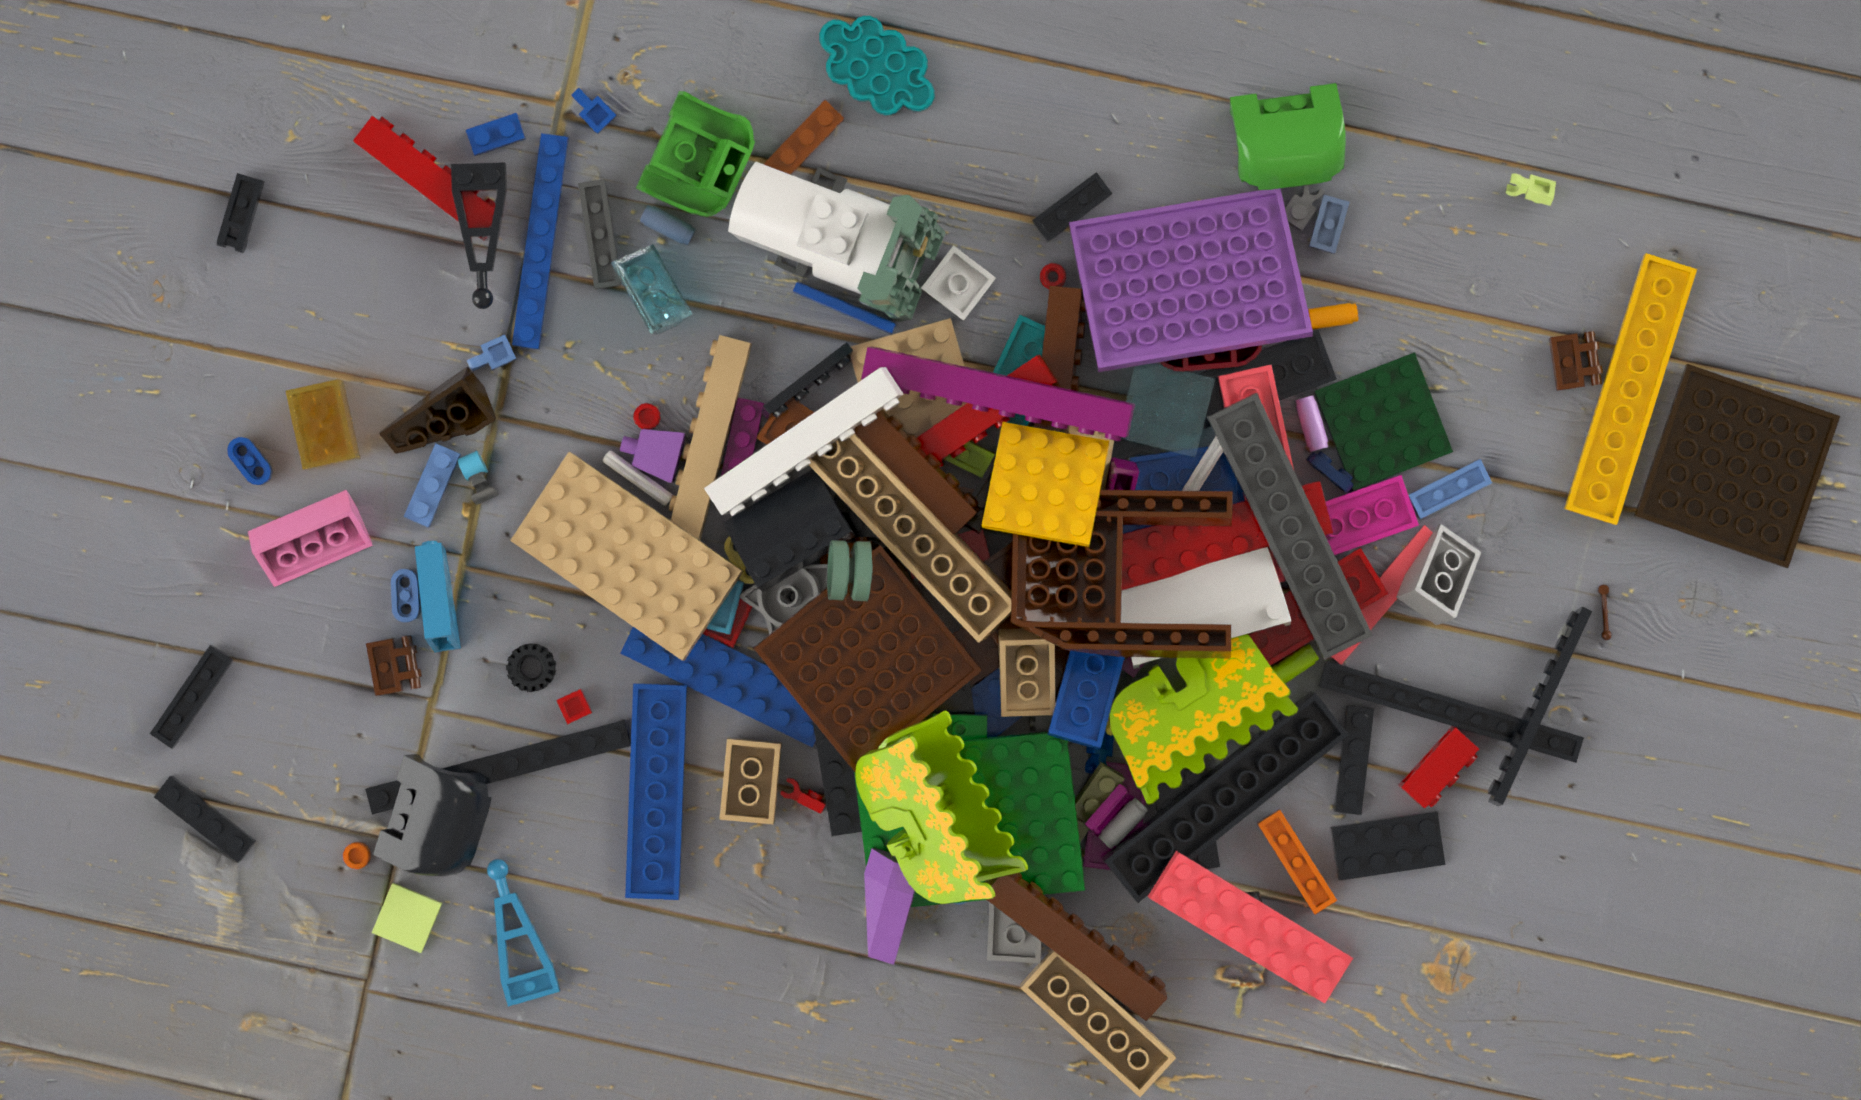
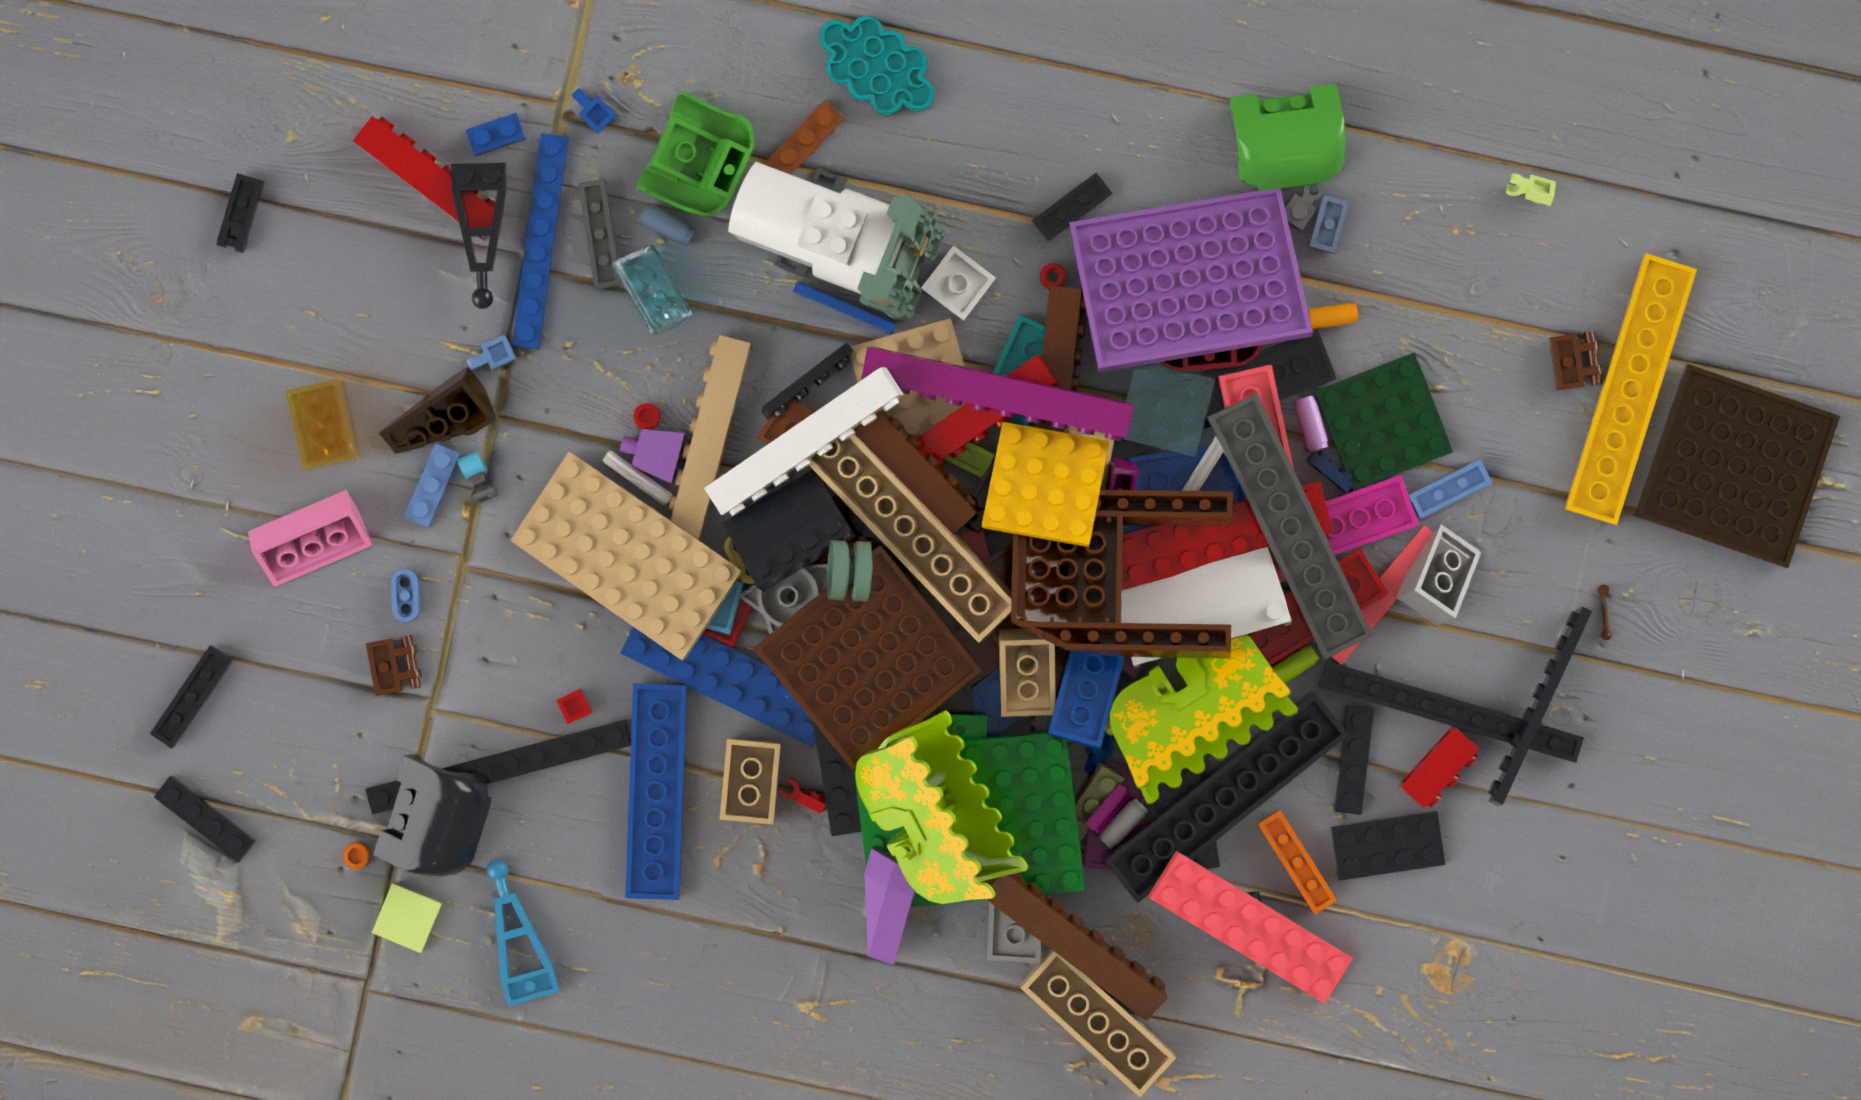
blue plate [227,437,273,485] -> none
dark azure slope [415,541,461,653] -> none
black tyre [506,643,556,692] -> none
magenta plate [721,398,764,476] -> none

